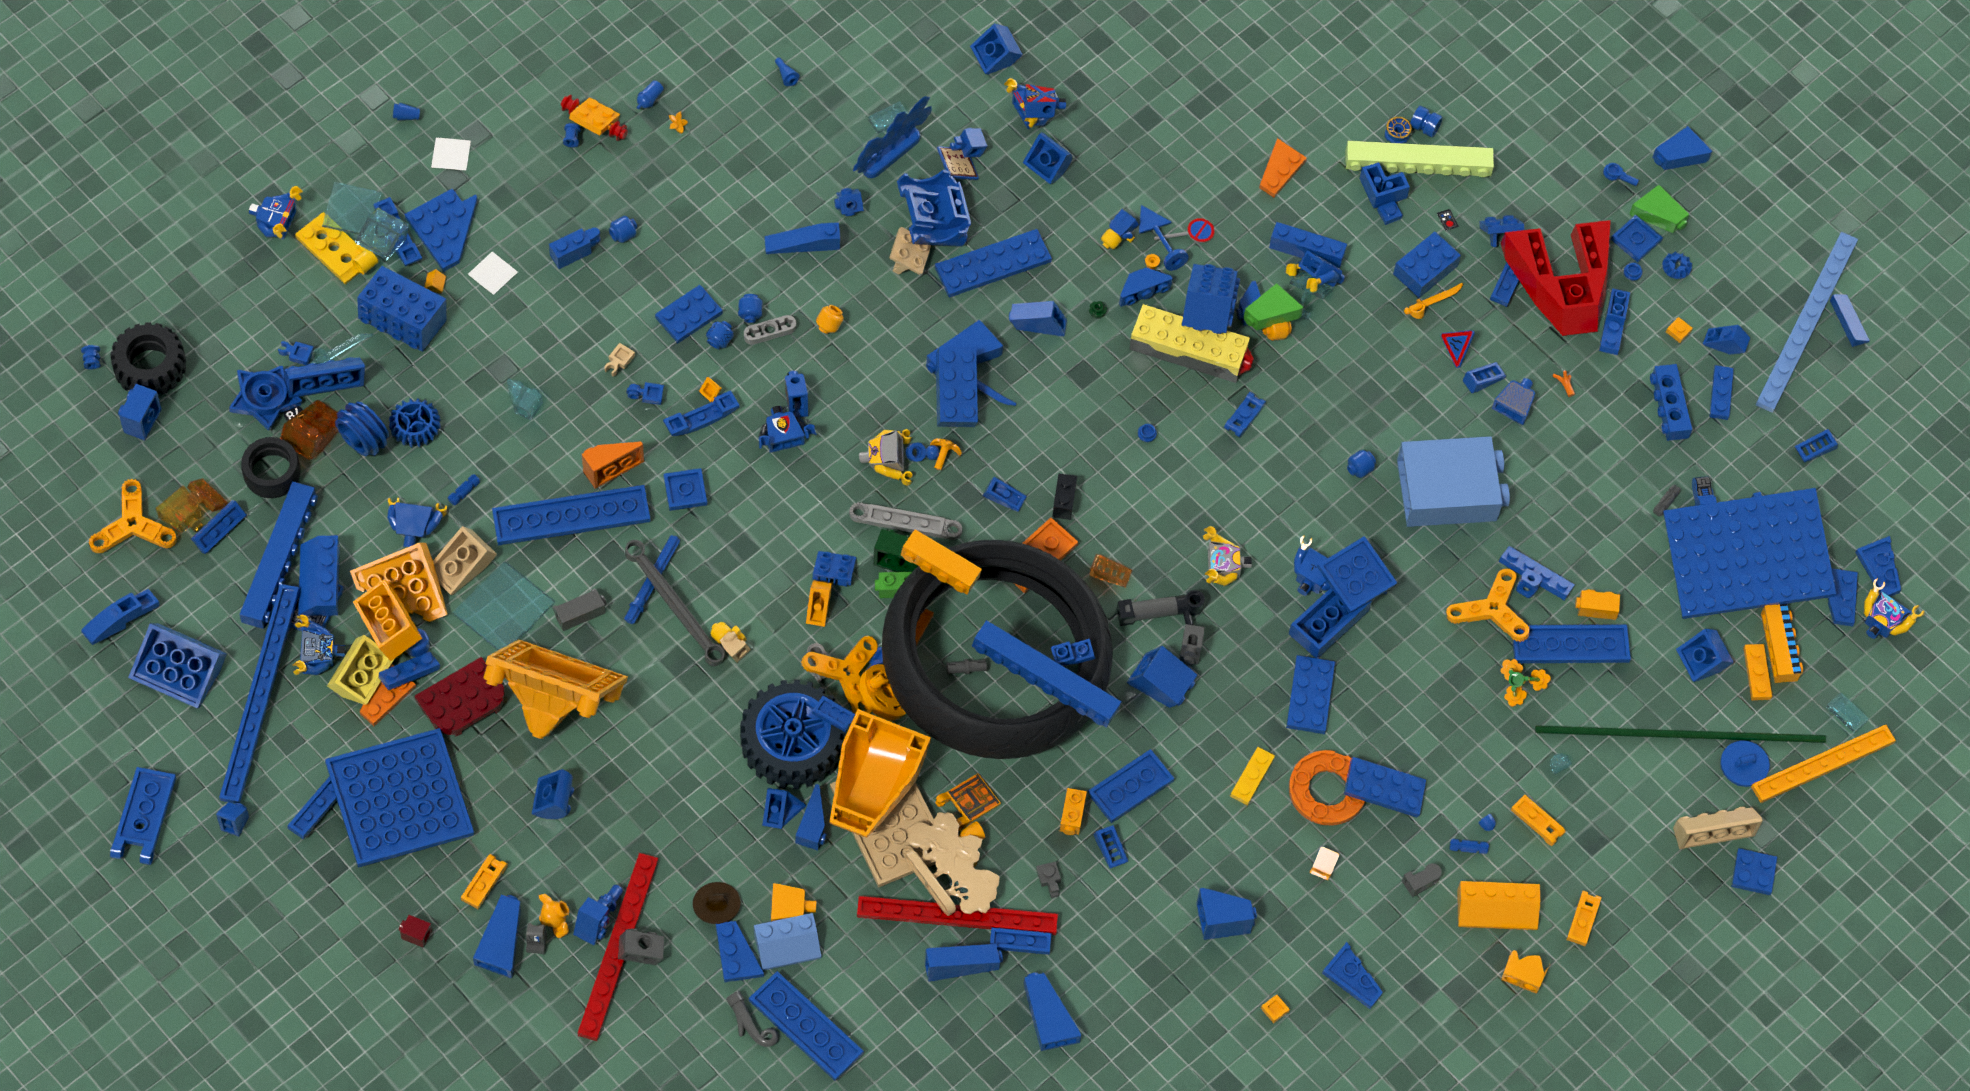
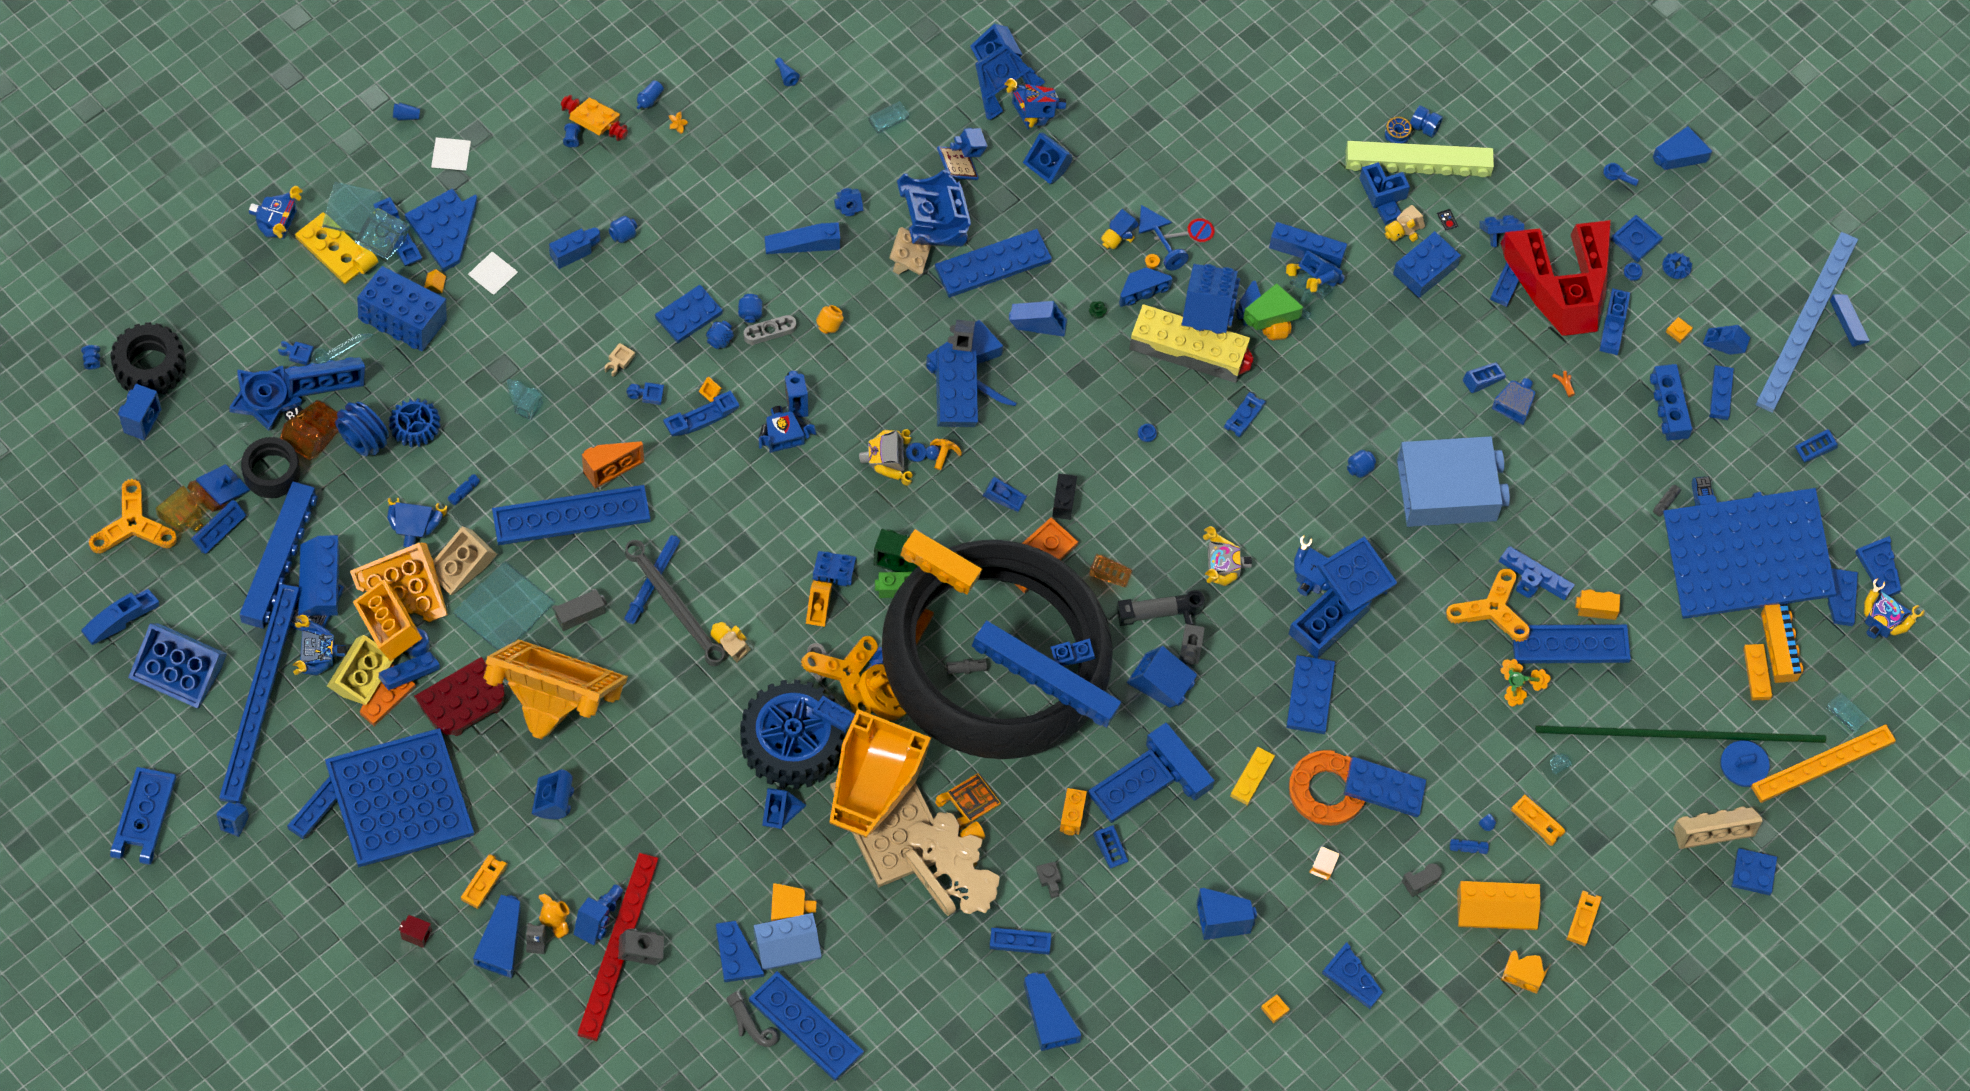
blue plate [663,468,707,511] -> none
dark brown shield [693,882,741,924] -> none
blue slope [795,784,827,851] -> none
light grey plate [849,502,962,540] -> none
blue plant [853,96,932,178] -> none
red plate [857,896,1058,935] -> none
blue slope [925,944,1003,982] -> none
orange wing [1259,138,1307,198] -> none
light orange sword [1404,283,1463,319] -> none
piece [1441,330,1475,368] -> none
bright green slope [1629,185,1689,233] -> none
blue slope [1676,629,1734,682] -> none
none -> blue piece [196,464,250,506]
none -> dark grey brick [948,319,975,352]
none -> blue wing [975,45,1045,120]
none -> blue brick [1146,723,1214,801]
none -> piece [1384,205,1425,242]

